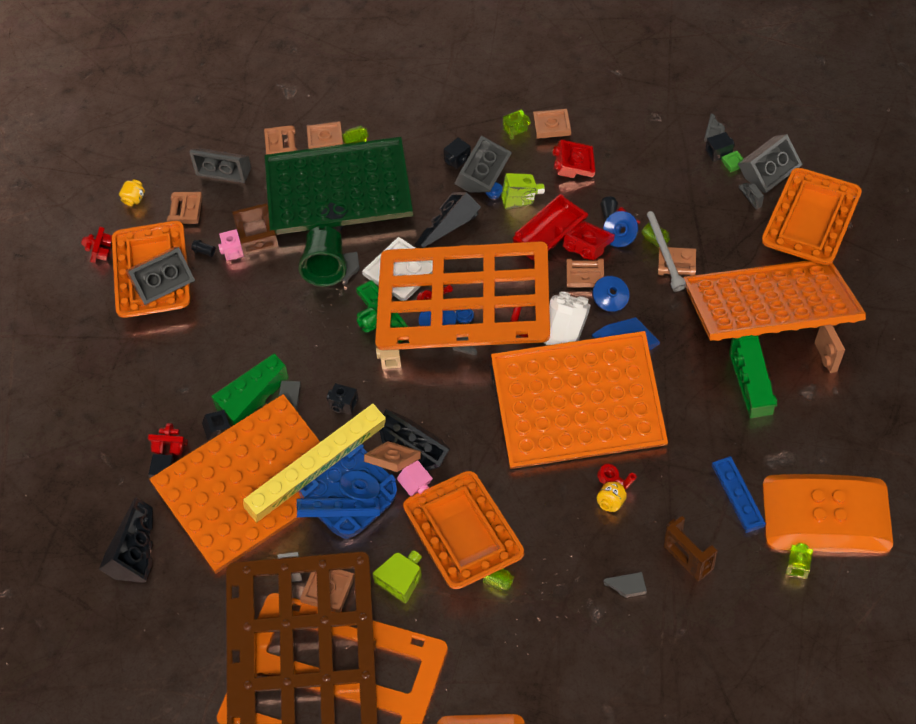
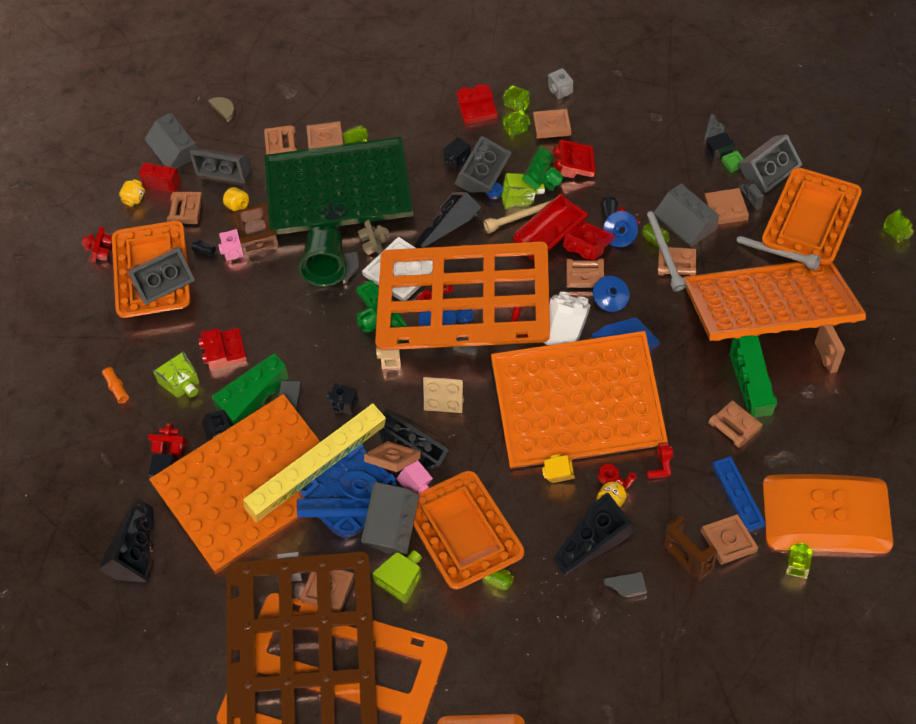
none -> orange pin [102,367,129,403]
none -> red brick [139,163,181,193]
none -> dark grey slope [145,113,197,168]
none -> lime torso [153,352,200,397]
none -> red plate [198,327,247,370]
none -> dark tan tile [208,97,235,123]
none -> yellow head [223,187,249,211]
none -> dark tan hips [358,220,389,255]
none -> dark grey slope [361,483,419,555]
none -> tan hinge [423,377,464,413]
none -> red plate [456,84,498,125]
none -> tan piece [483,200,552,234]
none -> clear neon green brick [503,85,530,114]
none -> green plate [522,145,563,191]
none -> yellow brick [542,454,575,483]
none -> light grey brick [548,68,573,99]
none -> black wedge [554,493,637,575]
none -> red plate [647,442,673,479]
none -> dark grey slope [654,183,719,247]
none -> nougat plate [700,514,758,565]
none -> nougat plate [704,188,749,225]
none -> nougat plate [708,400,762,448]
none -> light grey piece [736,236,821,270]
none -> clear neon green brick [883,209,914,242]

